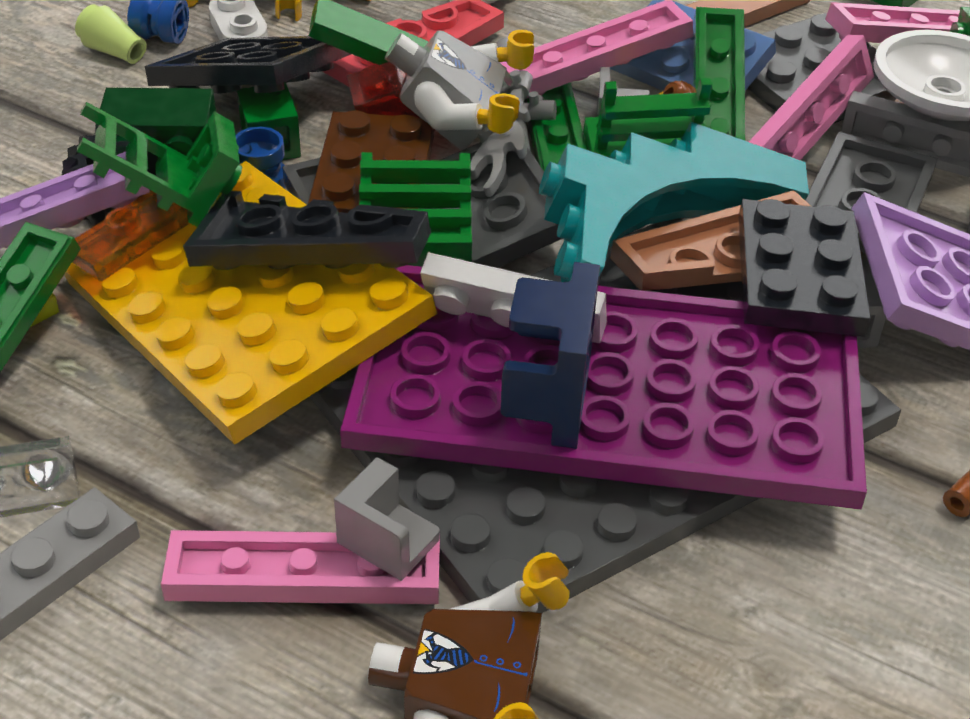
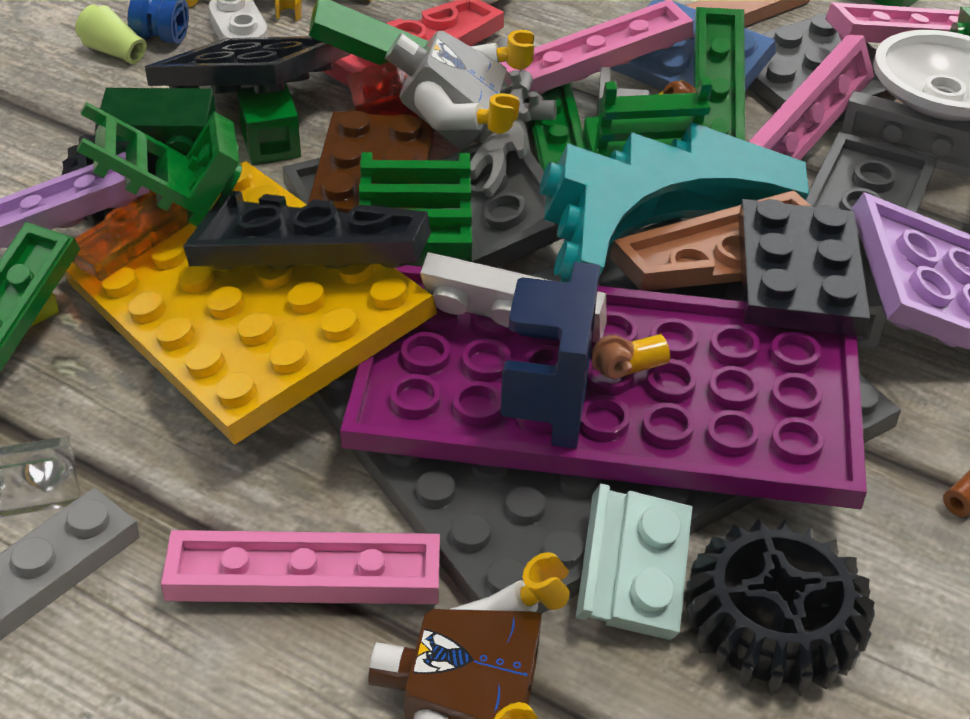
blue wheel [235,126,286,189] -> none
light grey panel [334,457,440,581] -> none
none -> light aqua plate [576,483,693,641]
none -> arm [591,334,670,379]
none -> black gear [684,519,875,696]

